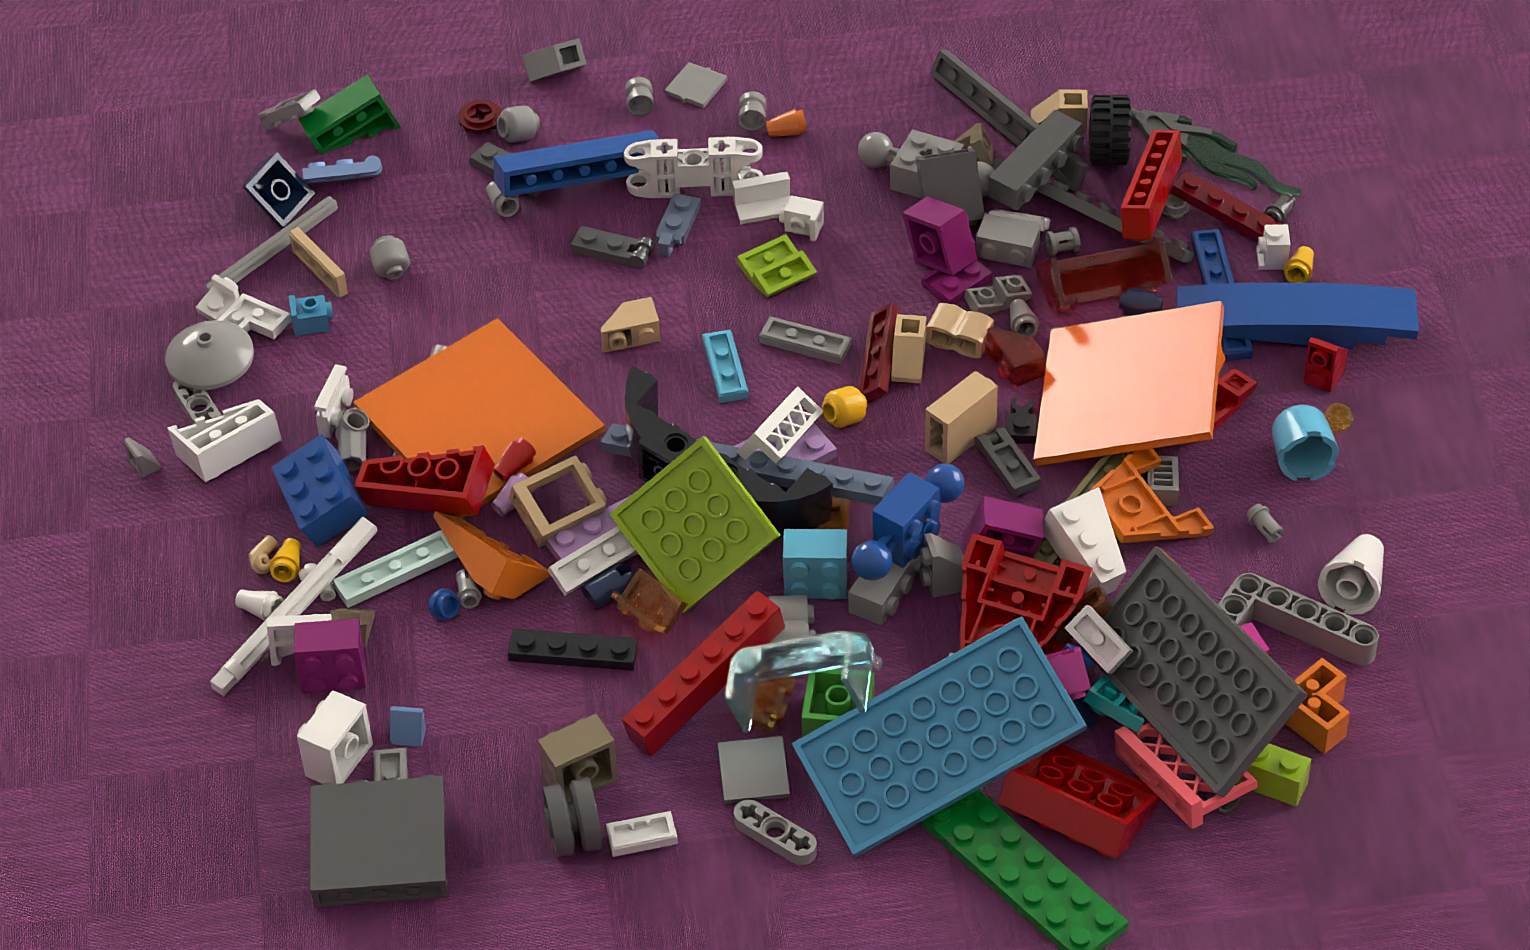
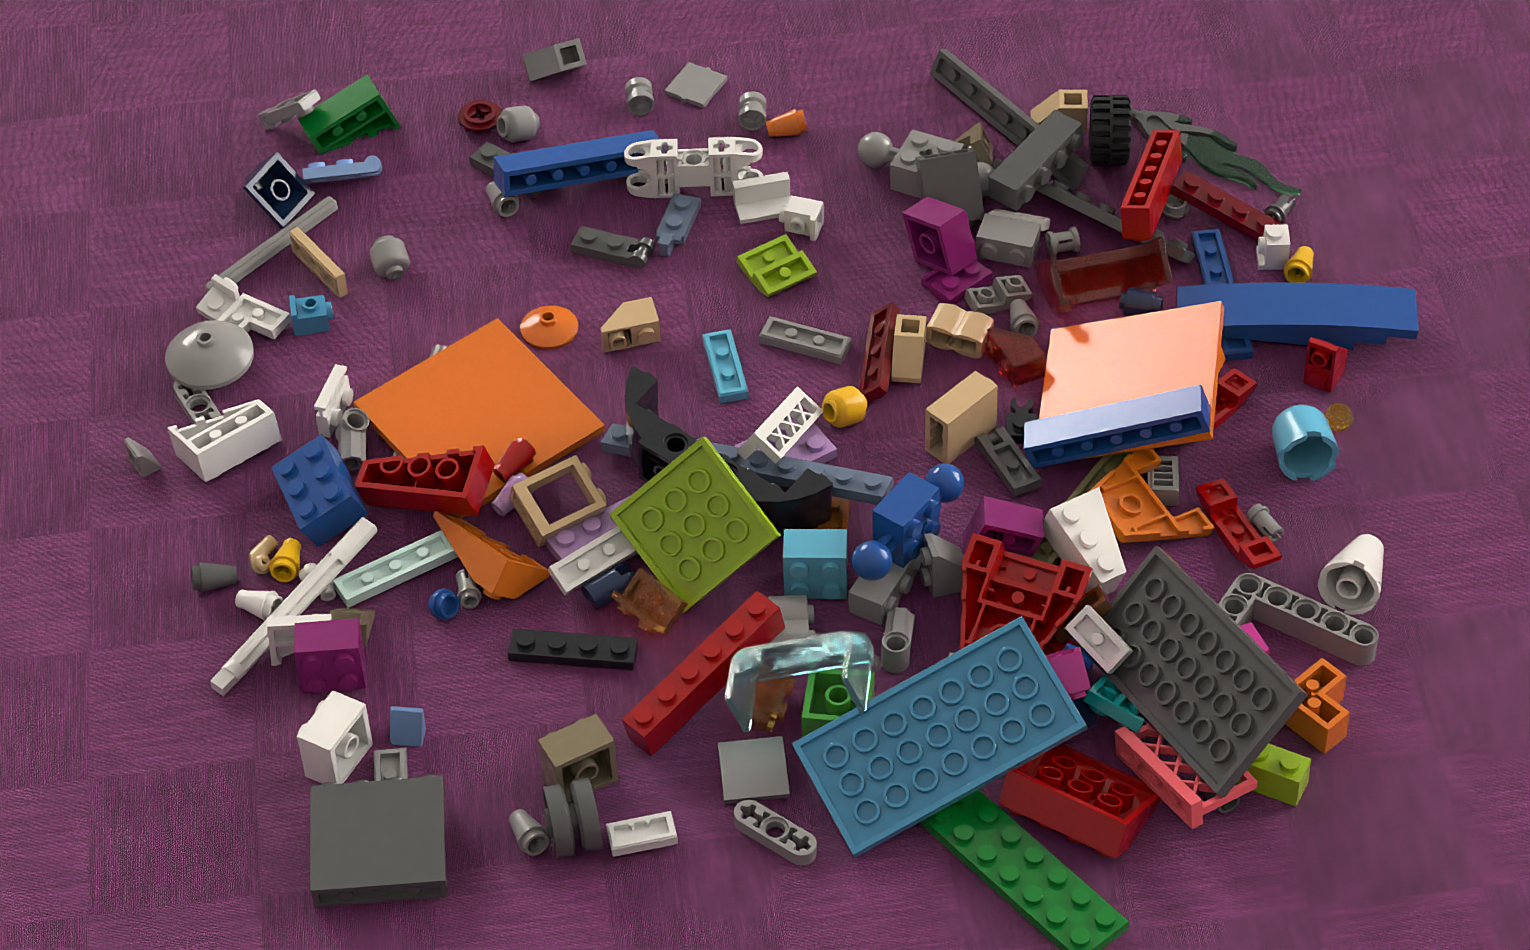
none -> dark grey cone [191,562,237,593]
none -> light grey cone [509,809,549,856]
none -> orange dish [520,306,578,349]
none -> light grey piece [881,607,915,673]
none -> brick [1024,384,1210,469]
none -> red slope [1196,478,1282,569]

